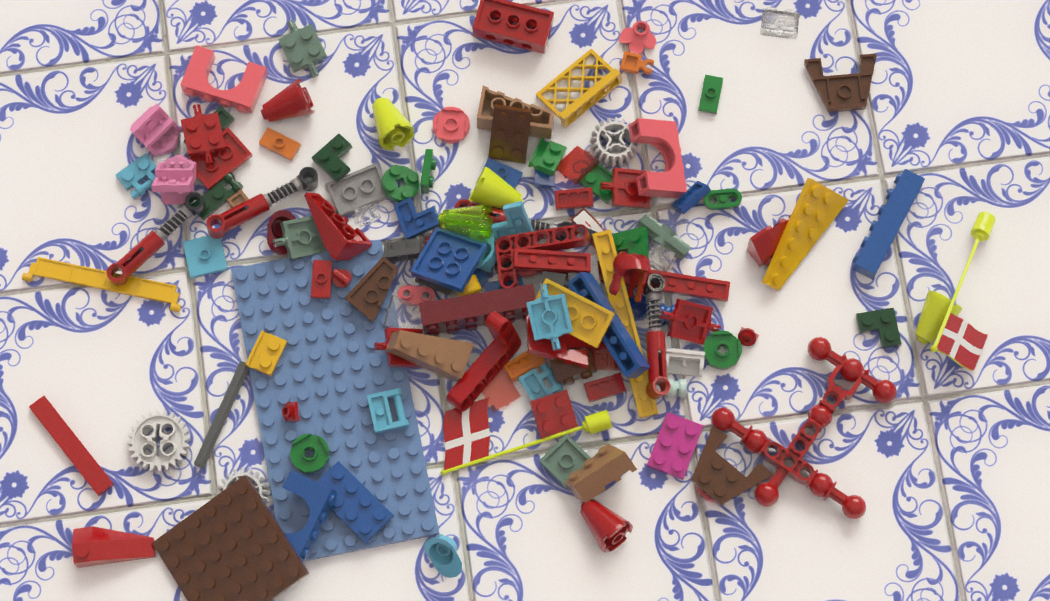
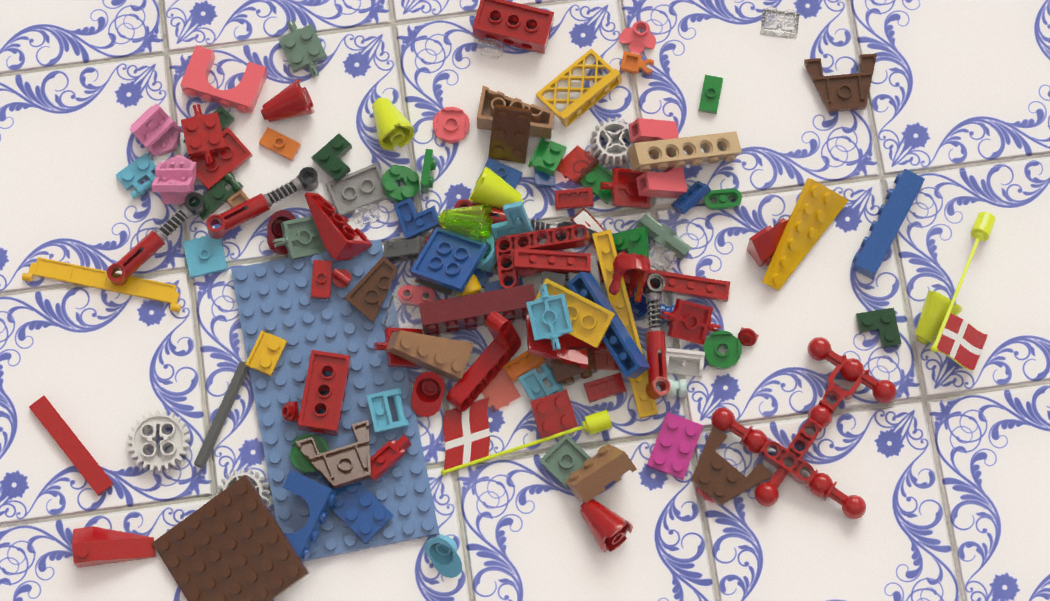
none -> wing [296,420,371,489]
none -> red brick [298,350,351,436]
none -> red hinge [370,435,412,482]
none -> red piece [411,372,445,417]
none -> clear brick [476,37,505,60]
none -> tan brick [628,131,742,172]

